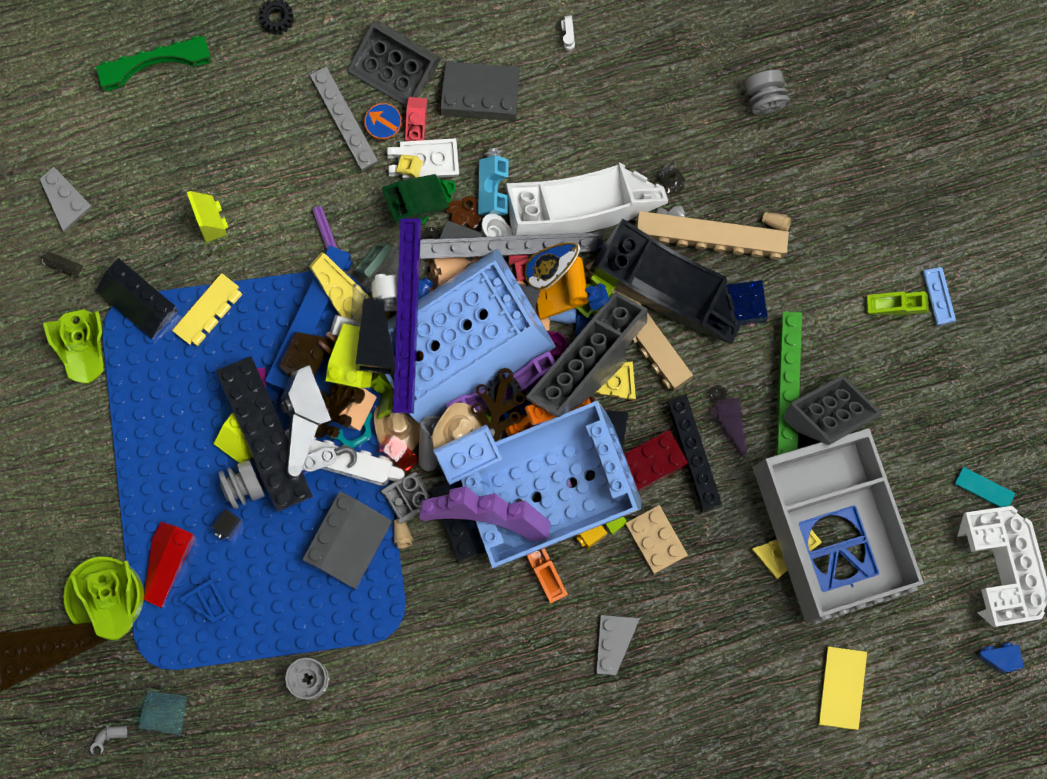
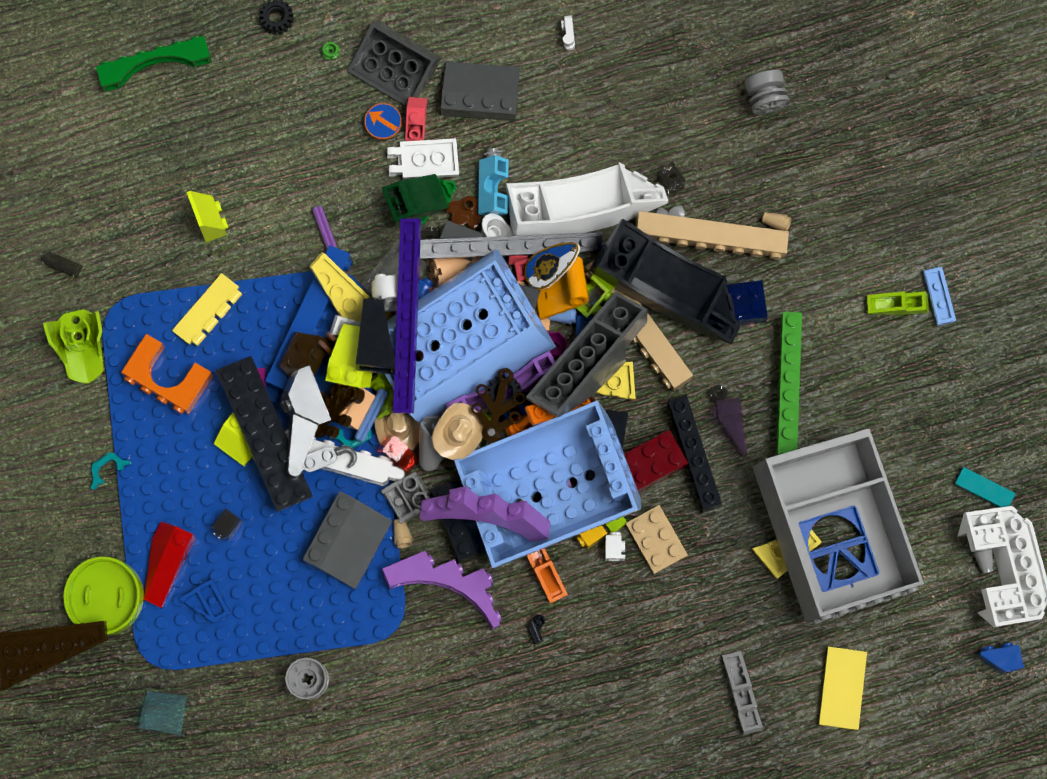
light grey wing [40,167,92,232] -> none
lime piece [71,561,133,640] -> none
light grey piece [90,725,127,755] -> none
black slope [96,258,178,340] -> none
light grey wheel [218,459,265,510] -> none
light grey plate [310,67,378,171] -> none
clear tile [351,284,369,320] -> none
sand green tile [353,243,393,278] -> none
light yellow slope [396,154,423,178] -> none
light blue tile [433,425,502,485] -> none
blue tile [585,283,610,311] -> none
light grey wing [596,615,640,676] -> none
dark grey slope [783,375,882,445] -> none
none -> teal helmet [91,452,132,490]
none -> orange arch [121,334,213,415]
none -> bright green plate [321,42,340,60]
none -> medium blue axle [355,389,388,442]
none -> medium lavender arch [382,551,502,630]
none -> black arm [528,615,546,645]
none -> white brick [605,532,625,562]
none -> light grey slope [722,651,763,735]
none -> light grey cone [973,549,993,574]

